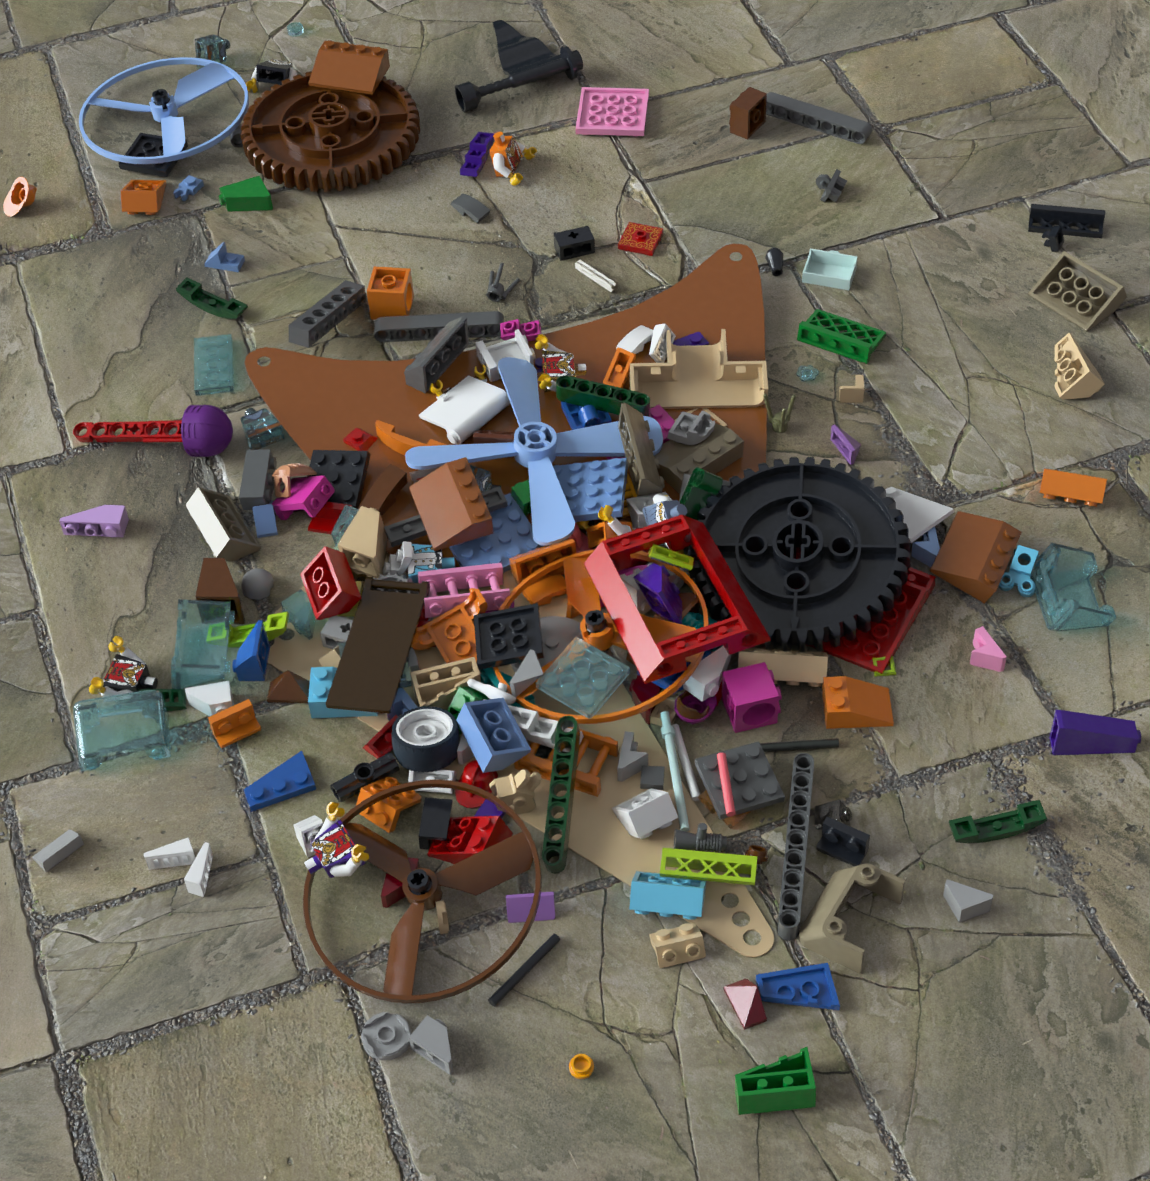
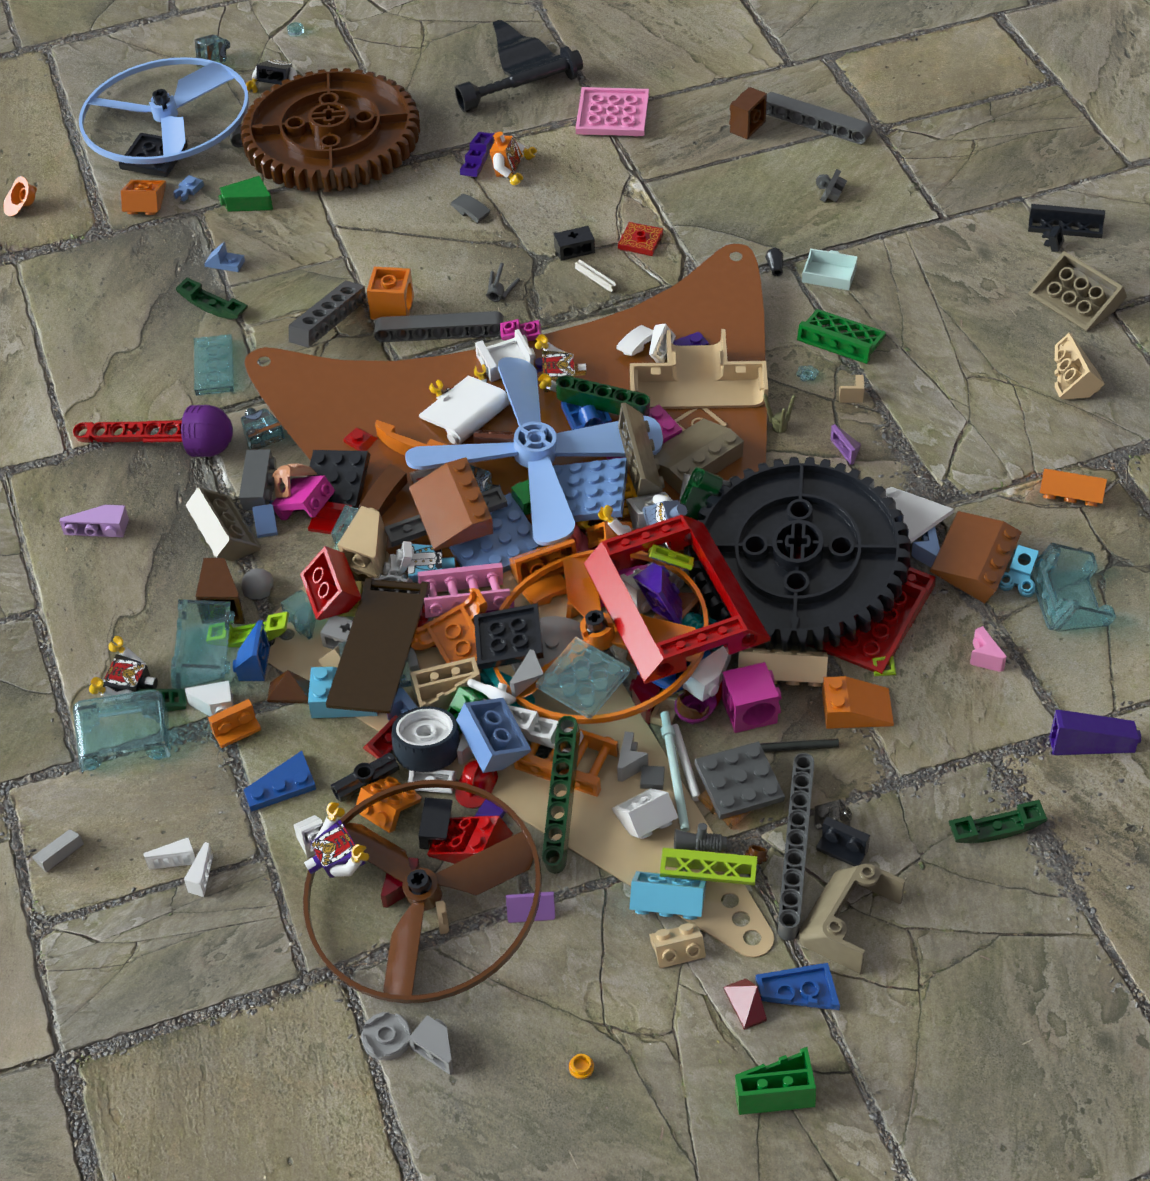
dark orange slope [309,40,390,95] -> none
dark grey slope [404,316,469,393] -> none
black bar [488,933,560,1007] -> none
tan hinge [489,769,542,814] -> none
orange slope [603,347,636,388] -> none
light grey slope [667,411,715,445] -> none
coral bar [717,753,736,817] -> none
light grey slope [943,879,993,923] -> none

